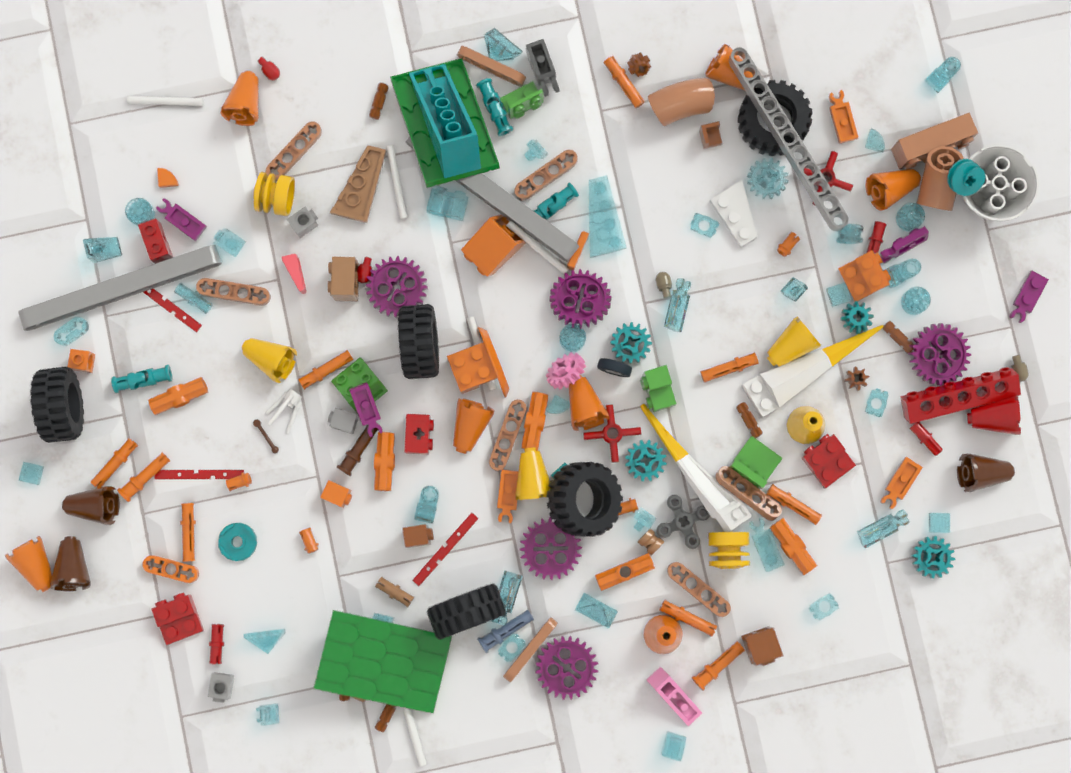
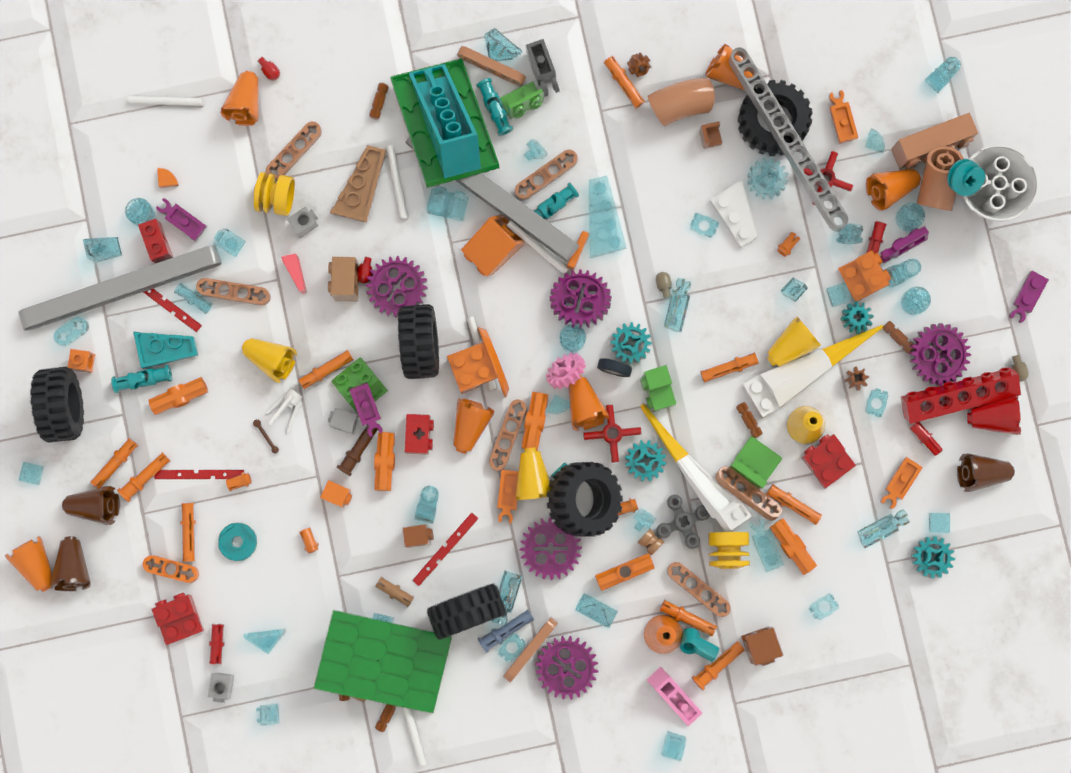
none -> teal wing [133,331,199,369]
none -> teal piece [680,628,720,662]

